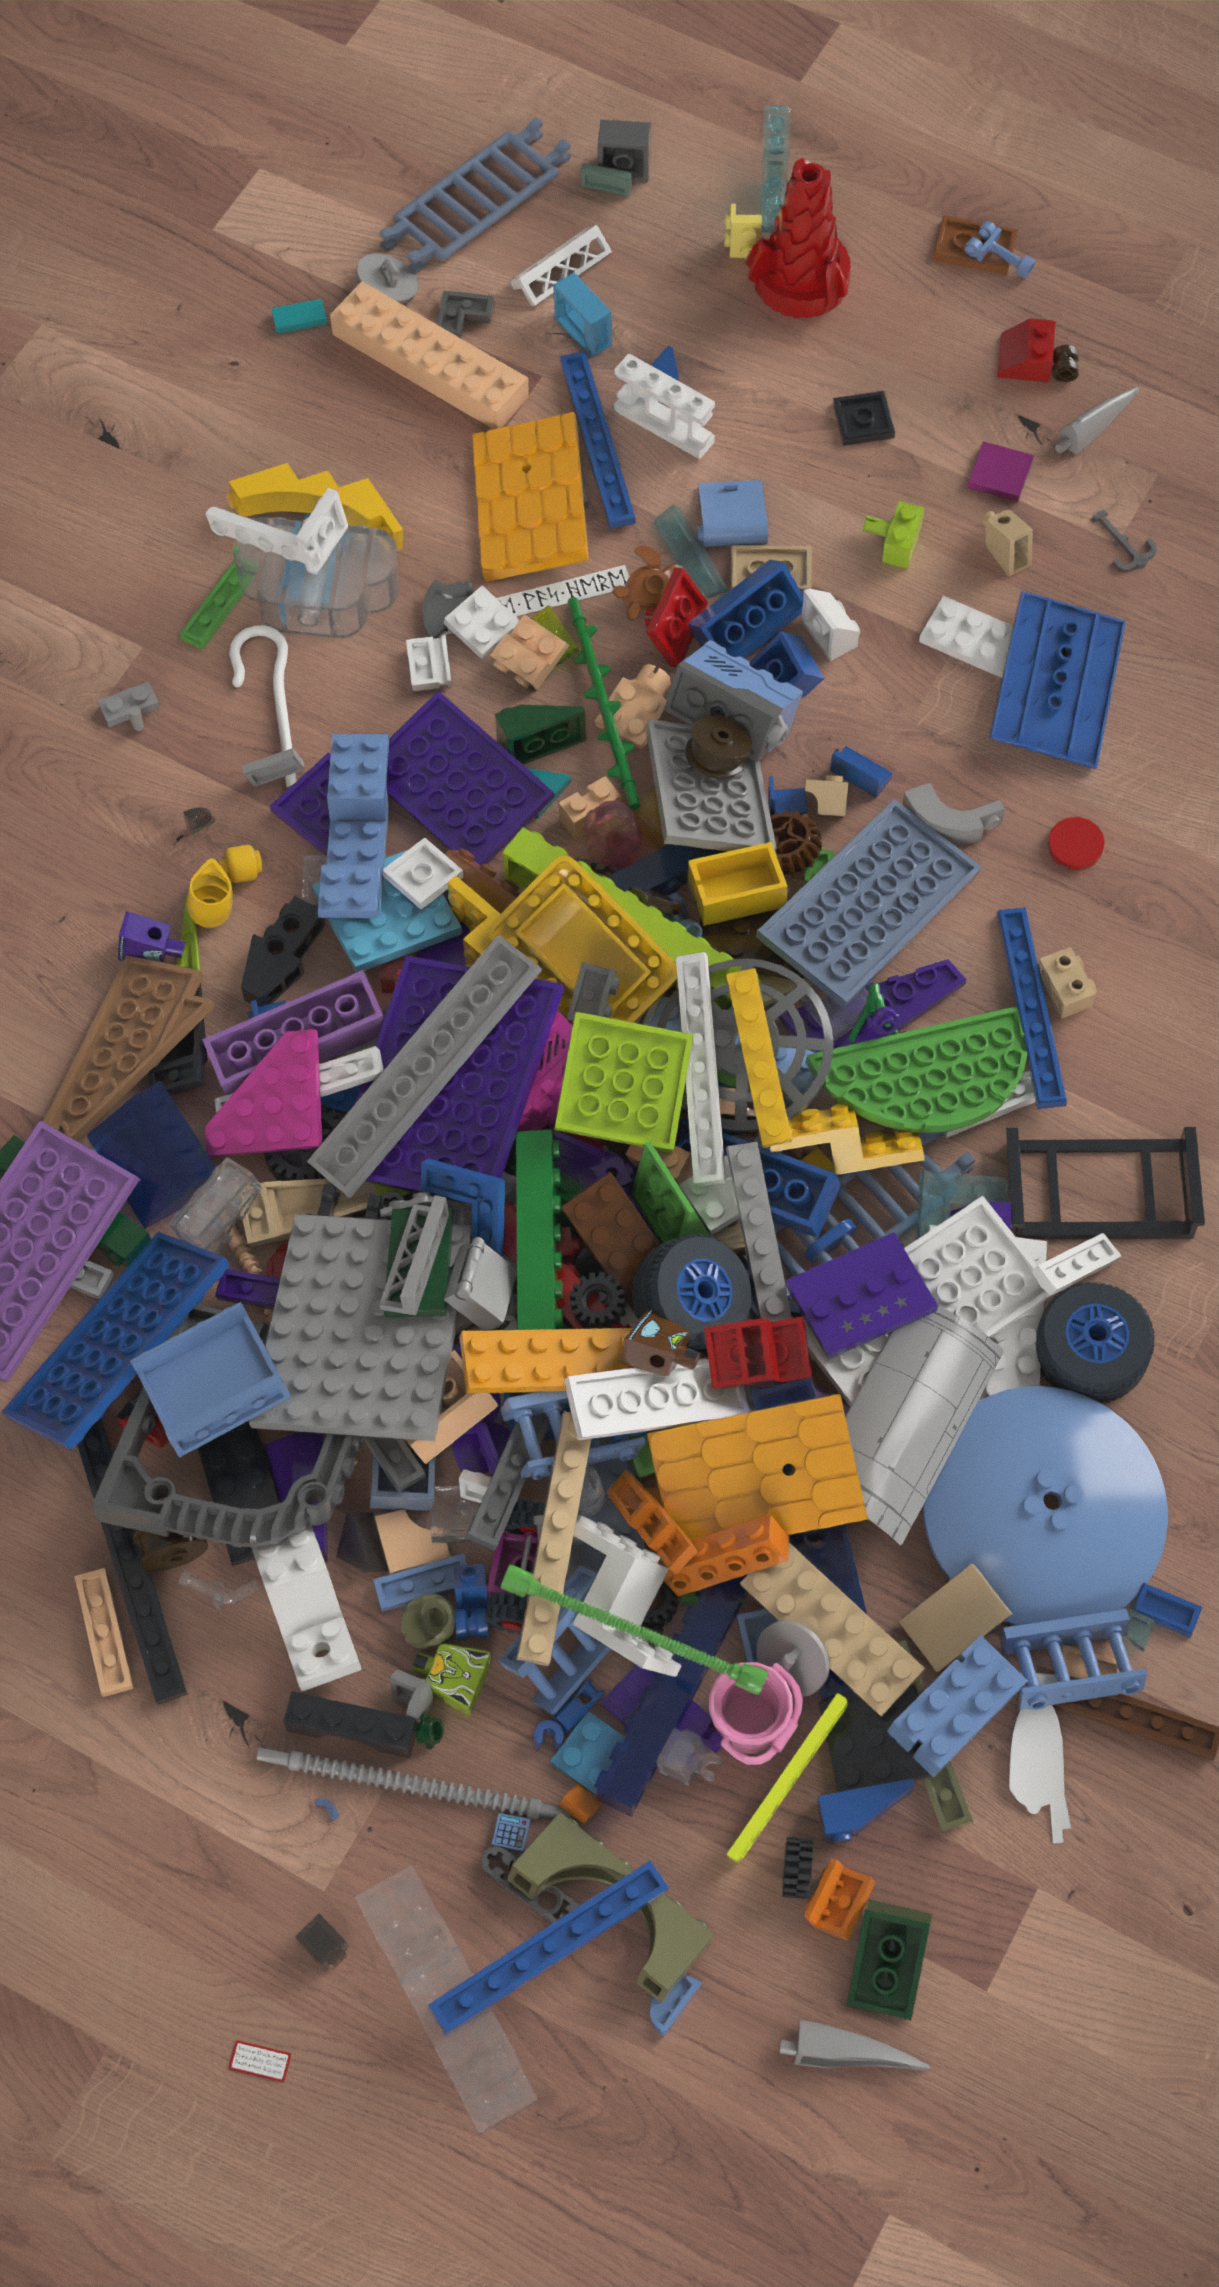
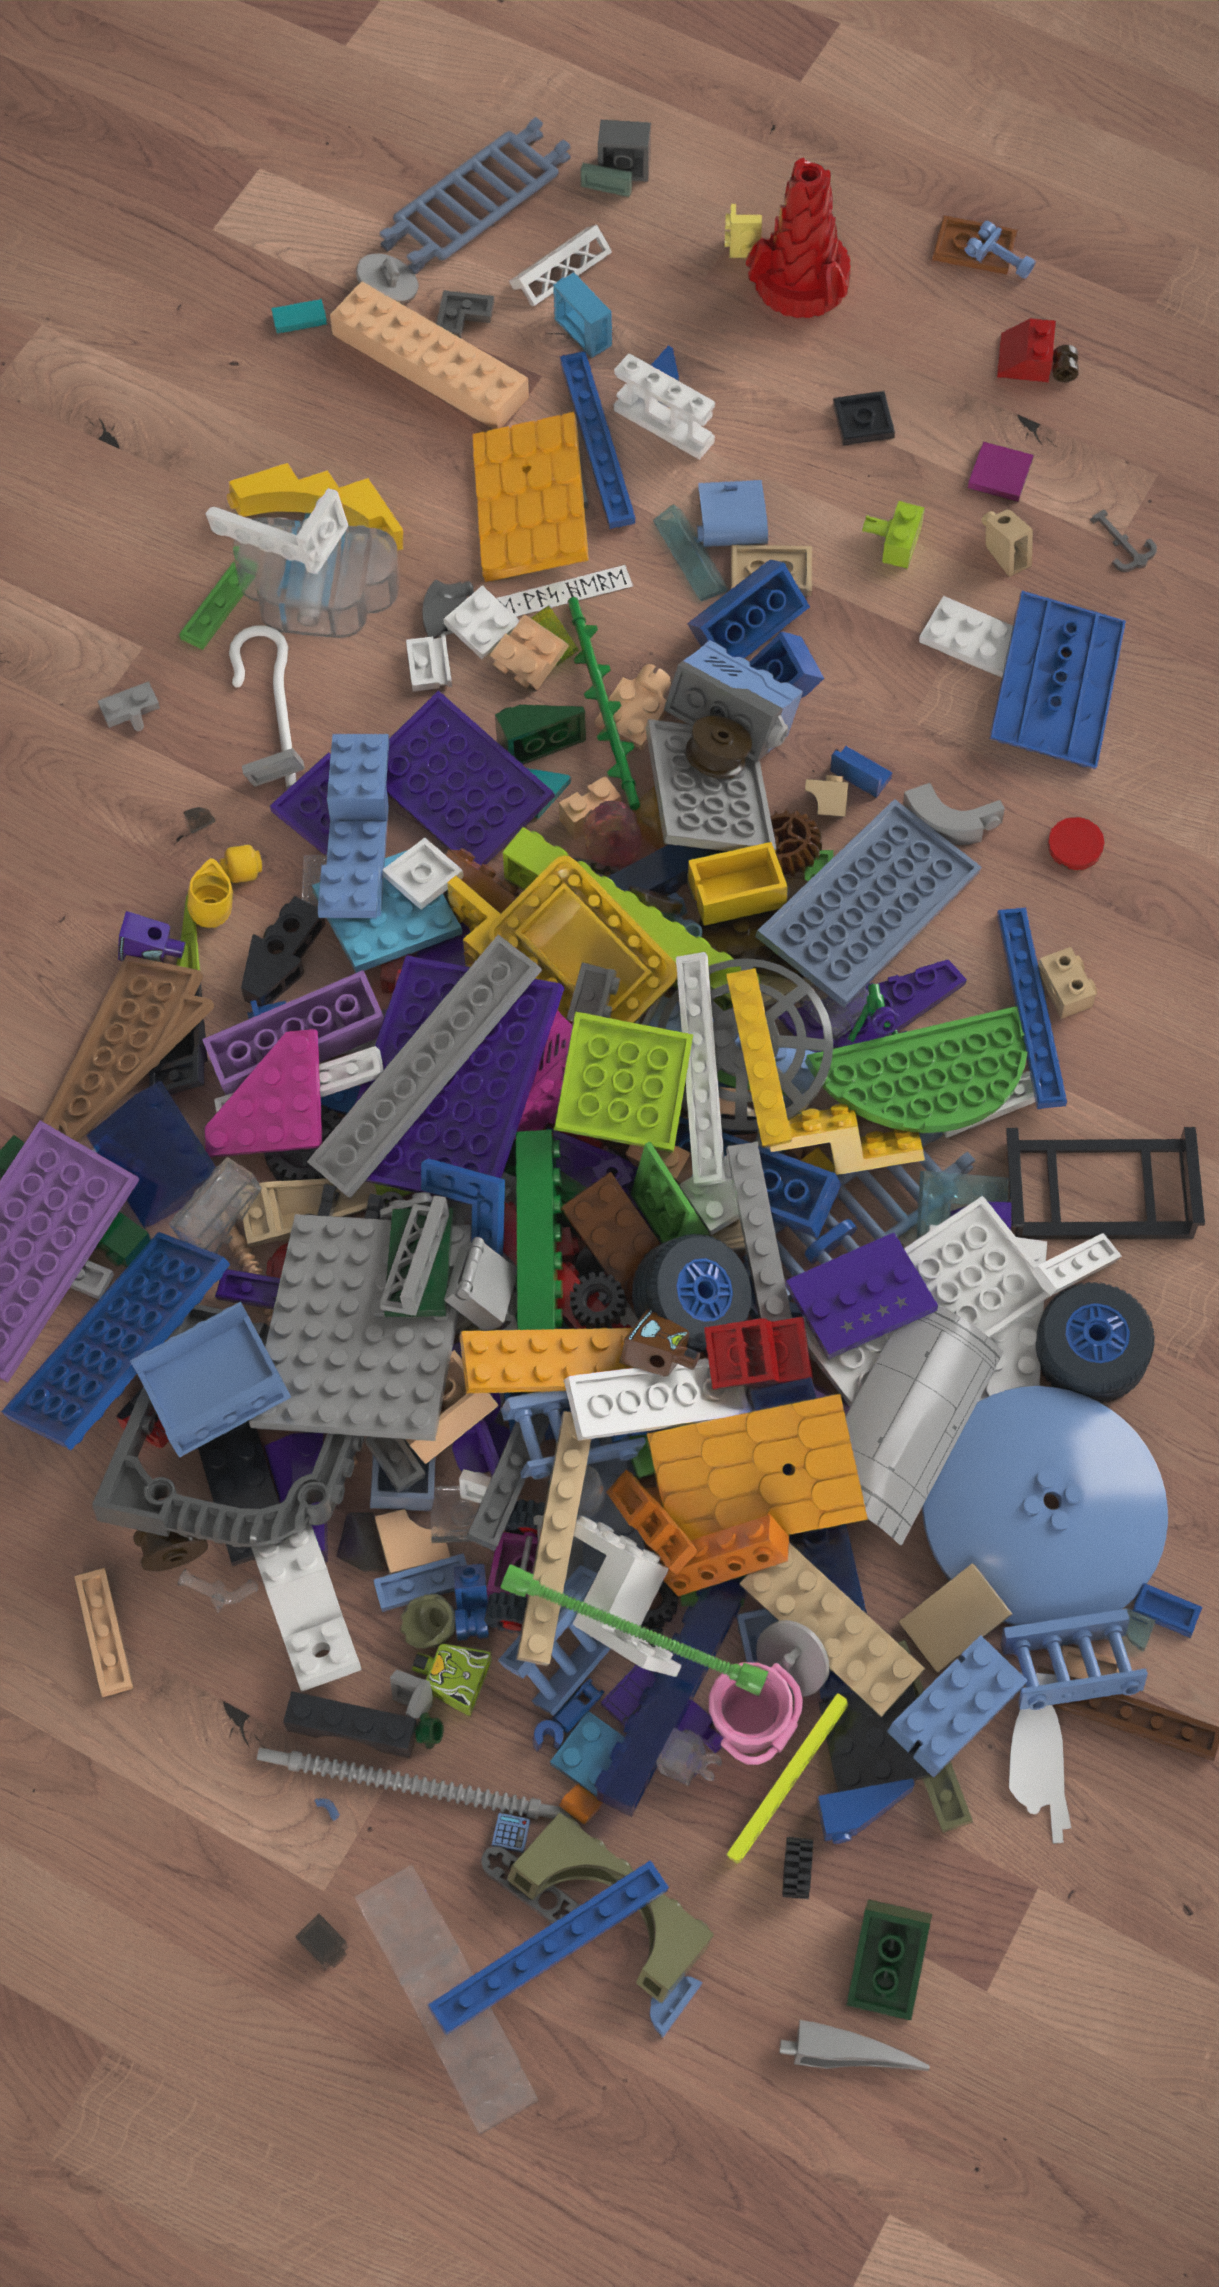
black plate [77,1417,188,1705] -> none
white sticker [228,2040,291,2082] -> none
dark orange animal [612,545,682,620] -> none
red plate [644,568,708,667] -> none
clear light blue bracket [760,106,790,233] -> none
blue bracket [768,776,808,816] -> none
white slope [801,588,860,661] -> none
orange bracket [804,1858,876,1941] -> none
light grey piece [1055,387,1139,455] -> none

